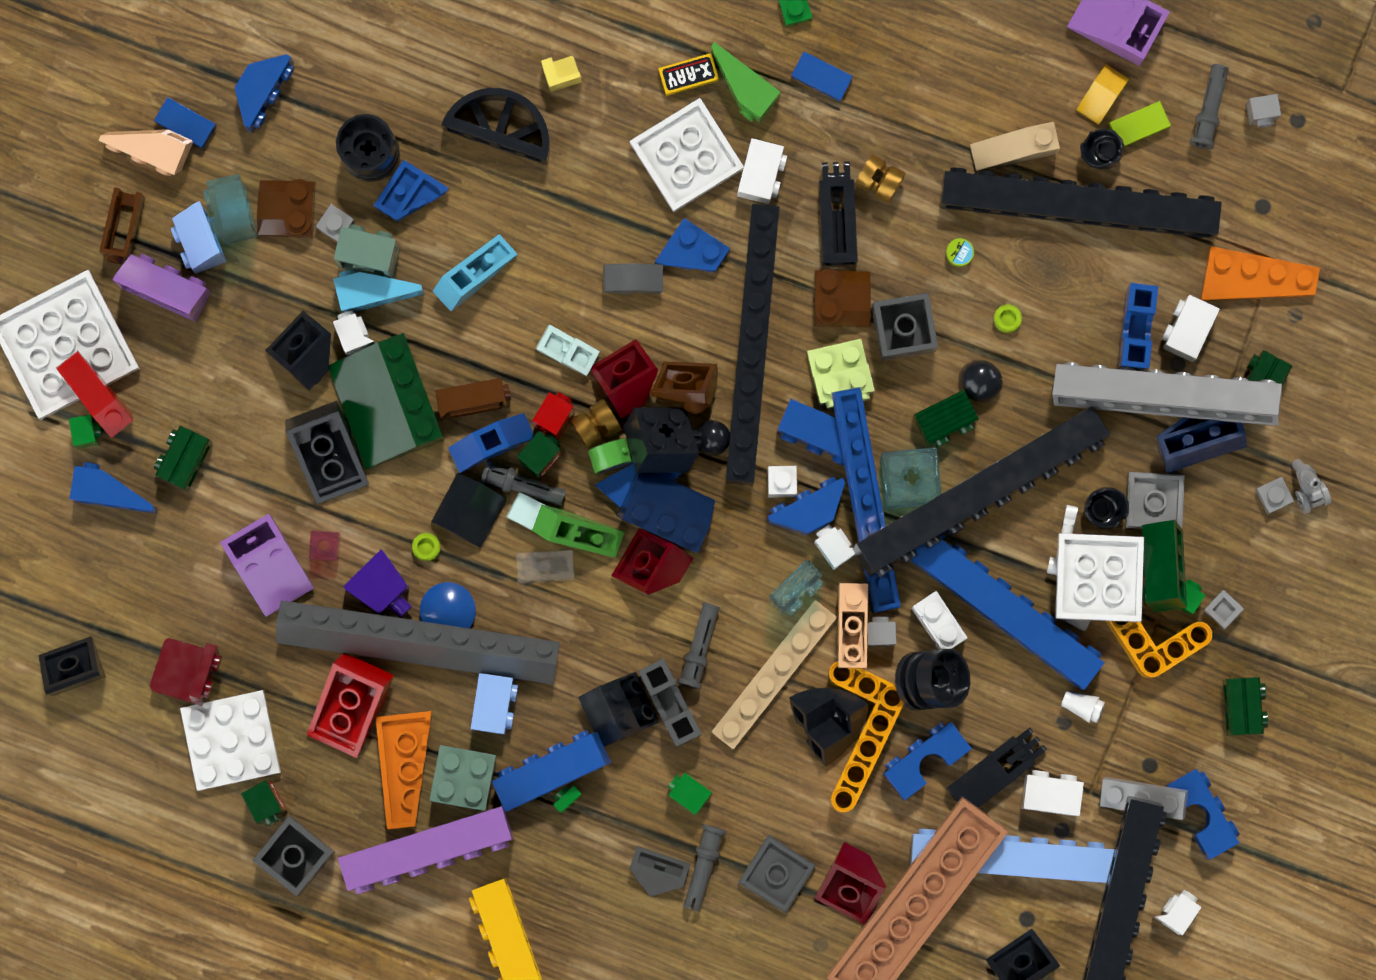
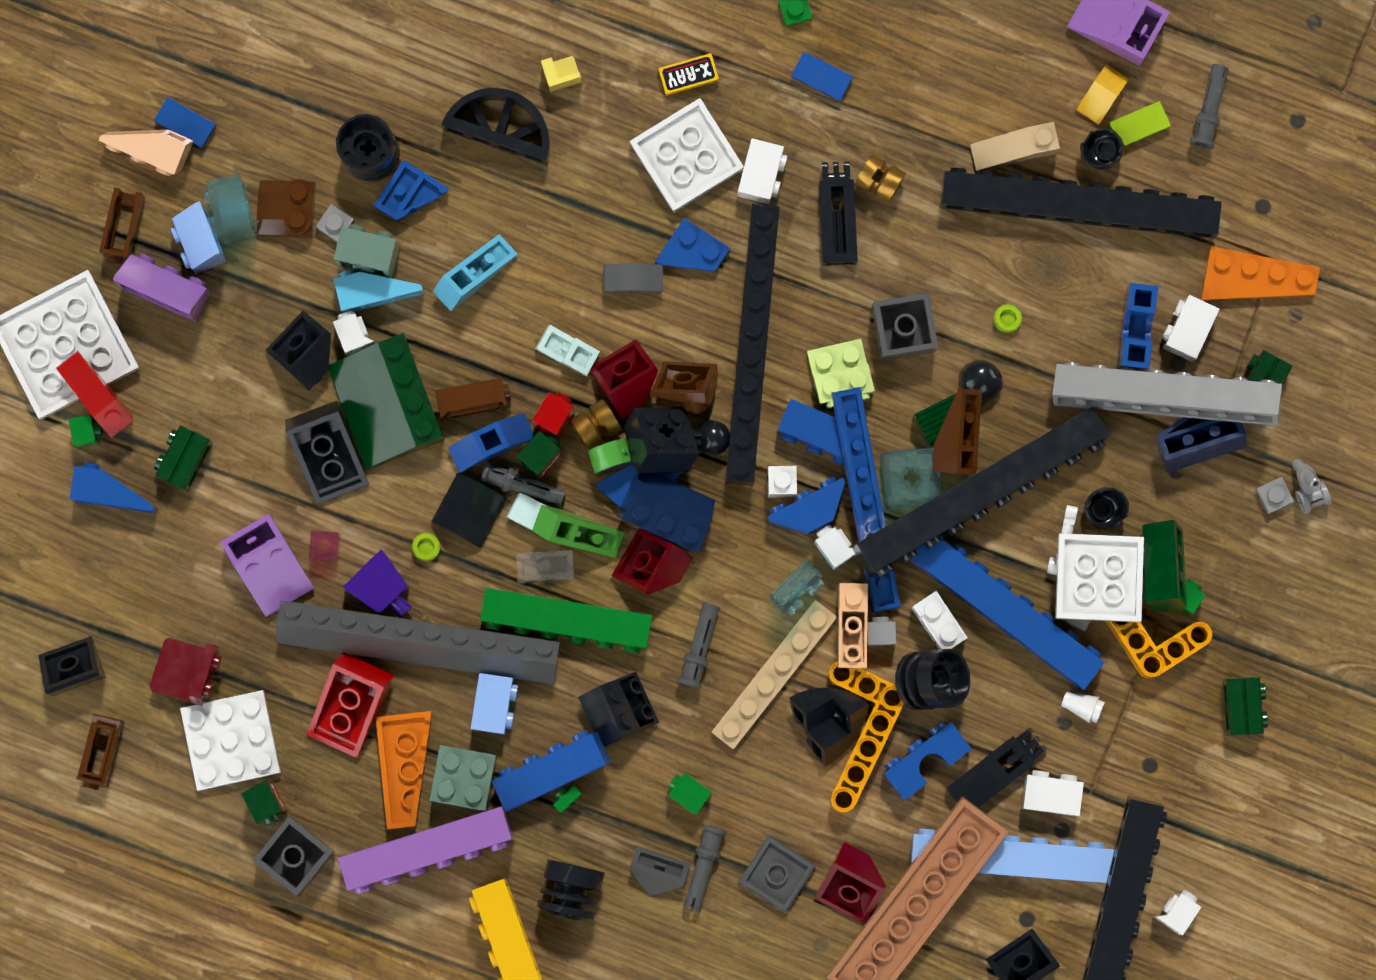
blue slope [234,54,295,133] -> none
blue dish [420,582,476,628] -> none
dark grey arch [638,658,702,748] -> none
bright green slope [711,42,781,123] -> none
reddish brown slope [814,269,871,328] -> none
tile [946,238,974,267] -> none
light grey plate [1100,777,1188,820] -> none
light grey tile [1125,472,1185,529] -> none
blue arch [1165,769,1240,860] -> none
light grey plate [1203,590,1244,630] -> none
light grey plate [1246,94,1281,128] -> none
none -> reddish brown window [76,713,125,790]
none -> green brick [480,588,652,654]
none -> black wheel [537,859,605,921]
none -> reddish brown slope [933,389,982,474]

